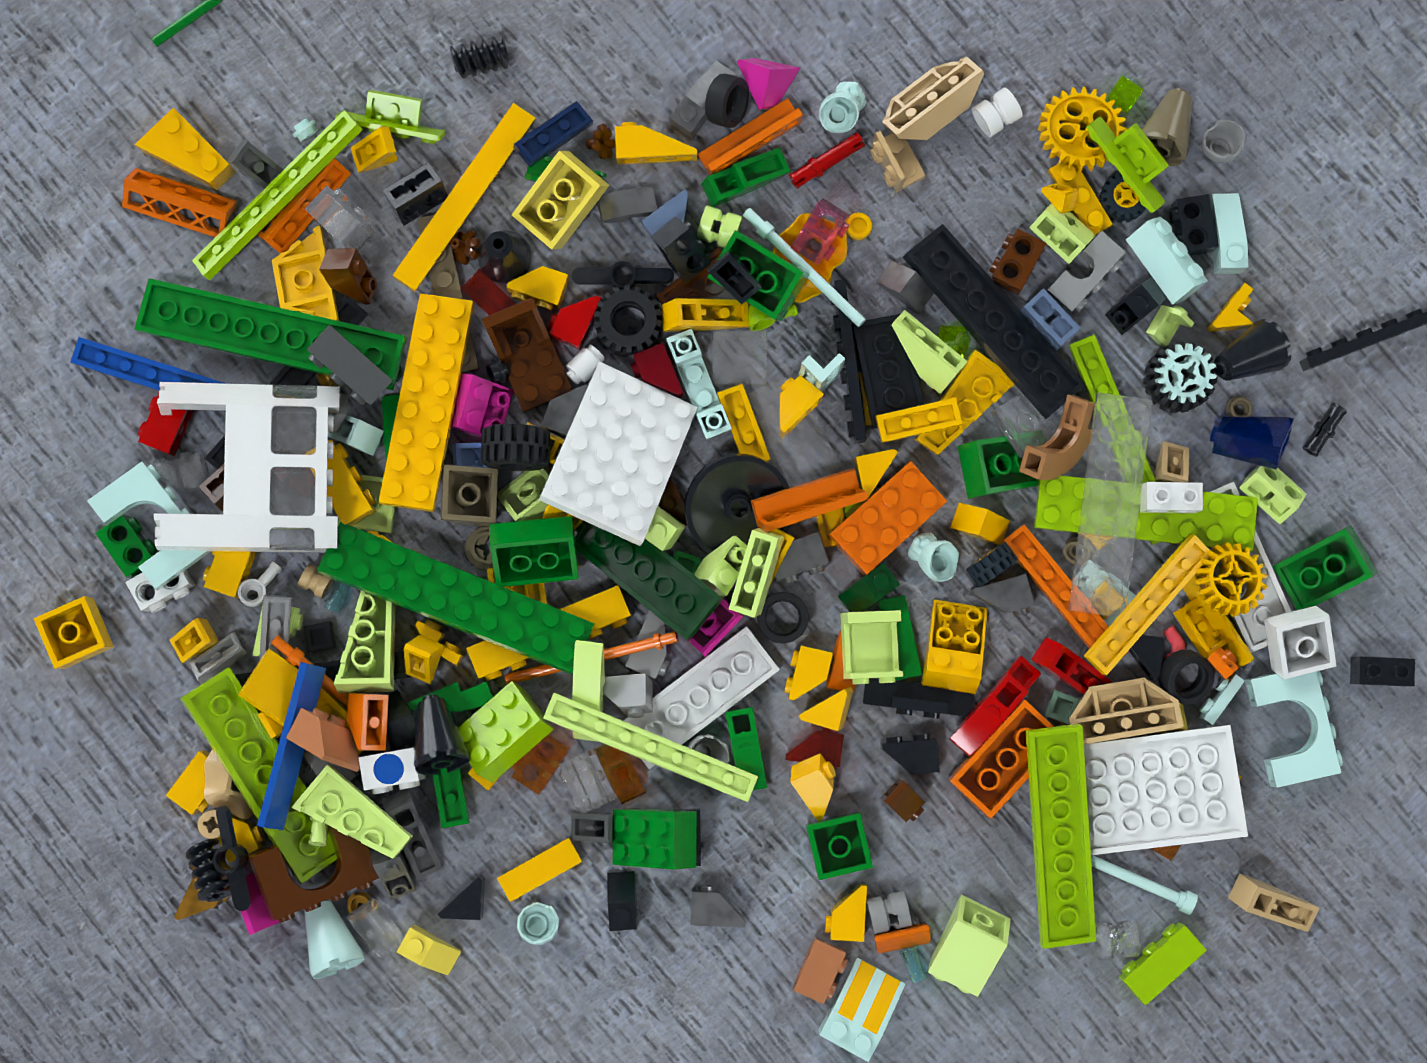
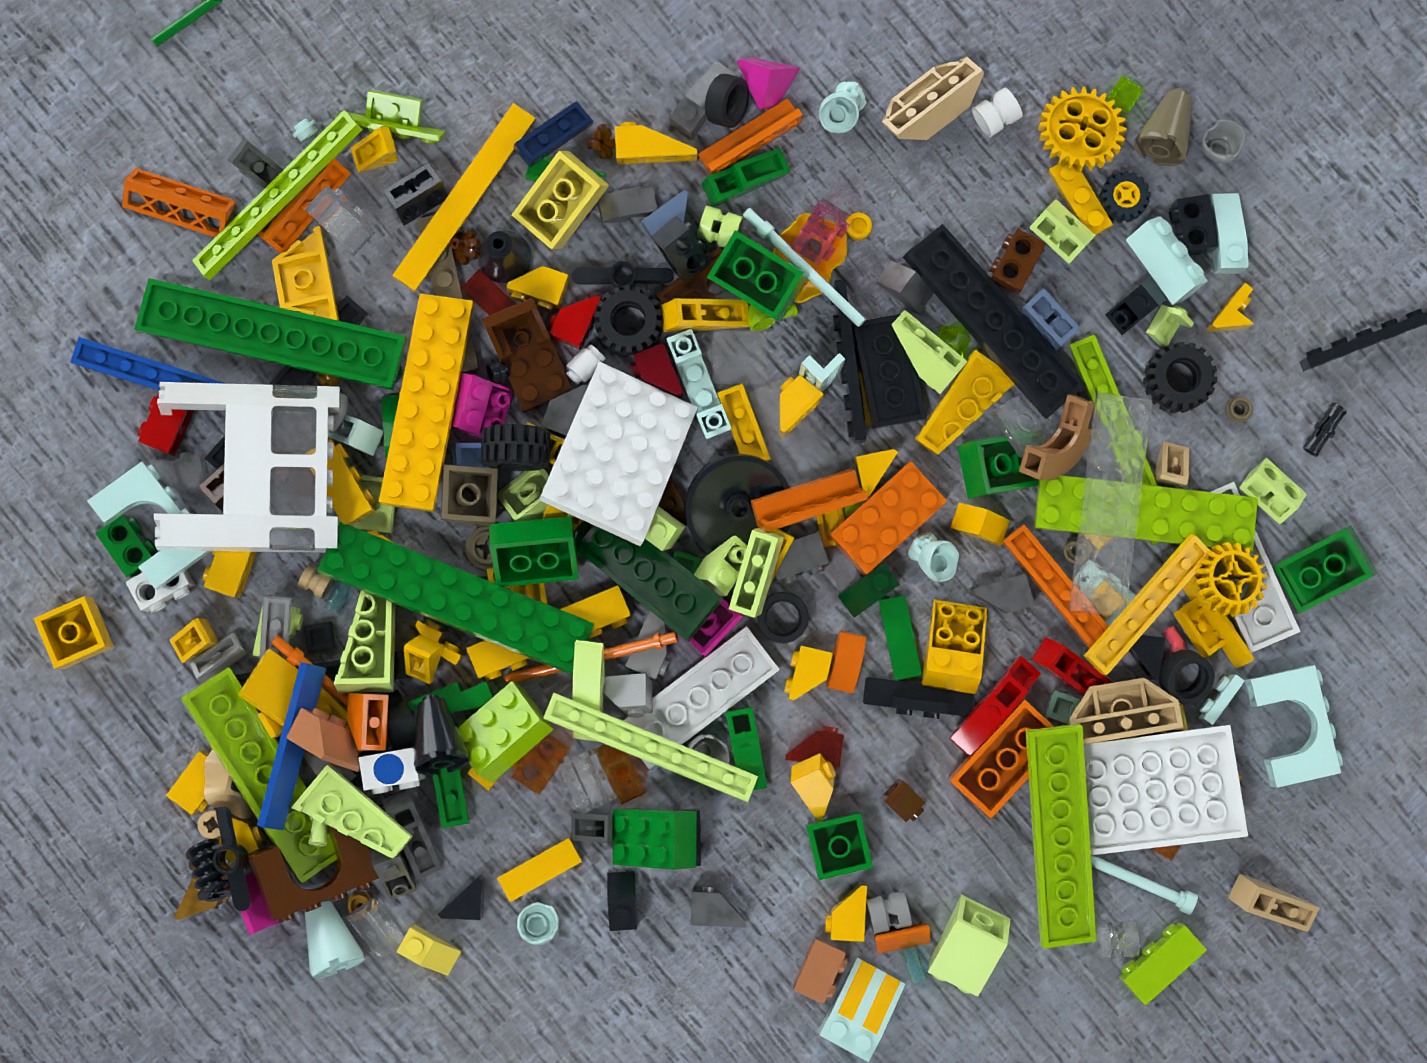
yellow wedge [134,107,236,190] -> none
white bar [238,562,282,607] -> none
dark grey wedge [307,325,393,406] -> none
reddish brown slope [319,248,378,305] -> none
black piece [450,35,509,79] -> none
black slope [707,252,762,305] -> none
red pin [788,132,865,189] -> none
yellow slope [798,686,853,731] -> none
yellowish green panel [840,610,903,684] -> none
tan bracket [870,131,926,193] -> none
yellow plate [875,398,962,443] -> none
black slope [880,734,940,775] -> none
black wheel [966,541,1018,587] -> none
yellow slope [1041,183,1078,213] -> none
light grey arch [1047,231,1126,315] -> none
lime bracket [1086,117,1169,213] -> none
white brick [1140,482,1203,514] -> none
light aqua gear [1154,343,1217,403] -> none
orange slope [1207,647,1239,680] -> none
clear blue slope [1210,417,1294,470] -> none
black cone [1214,319,1291,381] -> none
white brick [1264,606,1336,679] -> none
black brick [1350,656,1415,687] -> none

